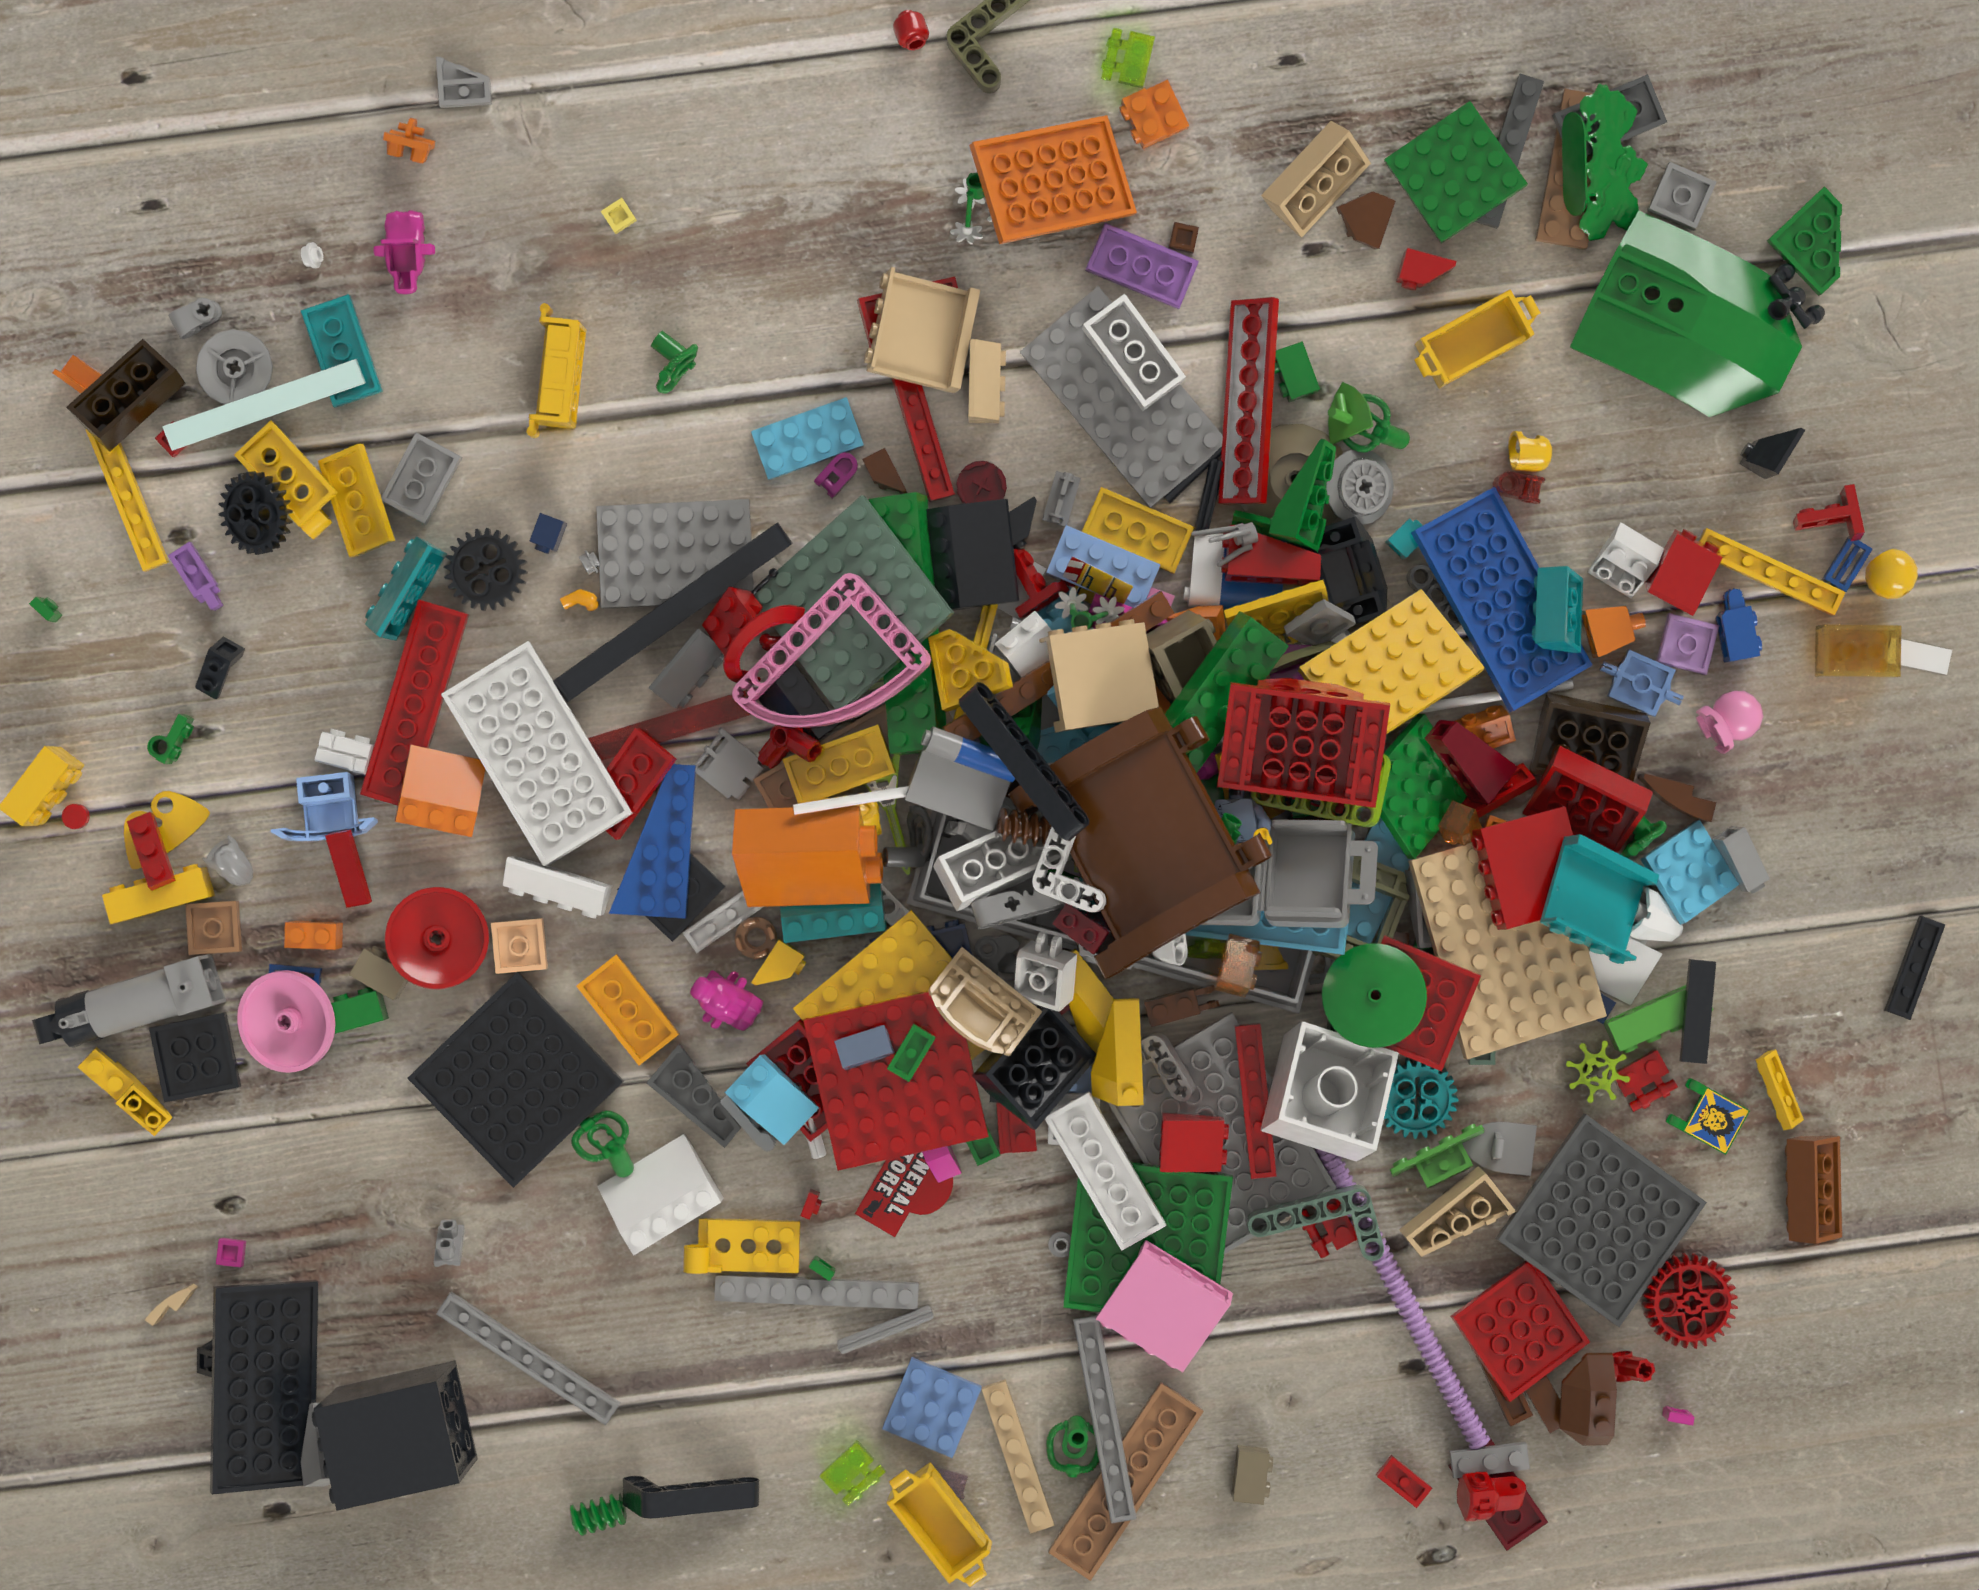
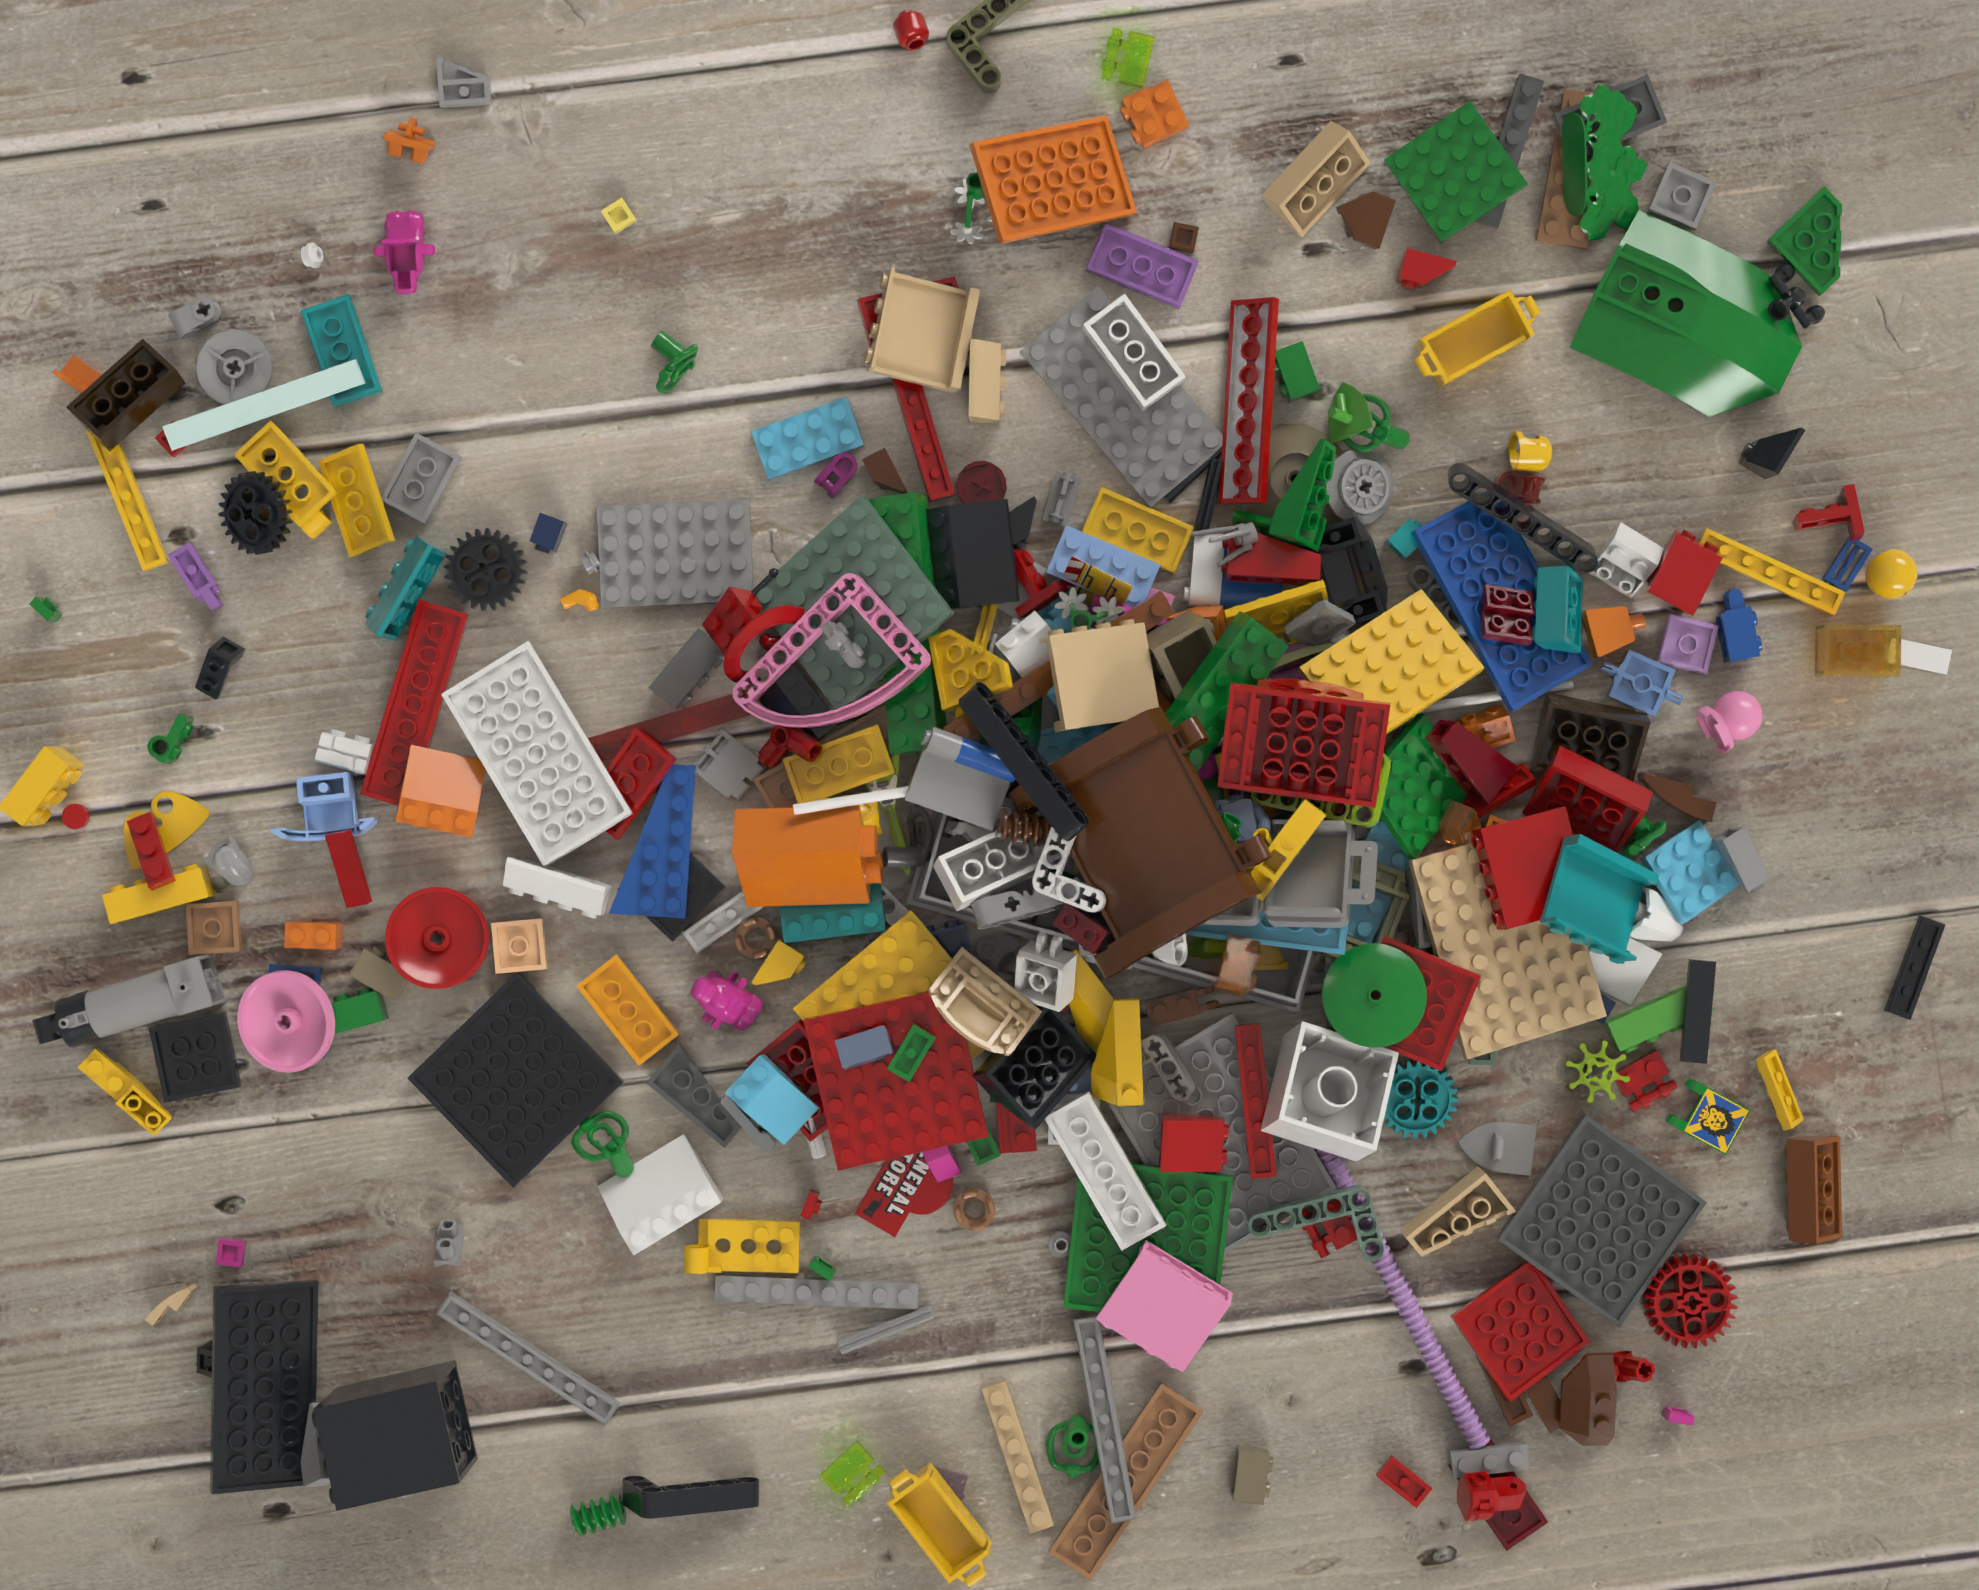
yellow container [526,303,587,438] -> none
black beam [553,522,793,702] -> none
medium blue plate [882,1357,982,1458] -> none
bright green bracket [1390,1124,1484,1189] -> none
none -> light grey hinge [820,620,867,669]
none -> medium nougat piece [953,1188,995,1232]
none -> yellow slope [1251,799,1326,901]
none -> black beam [1448,463,1598,573]
none -> dark red slope [1480,584,1535,646]

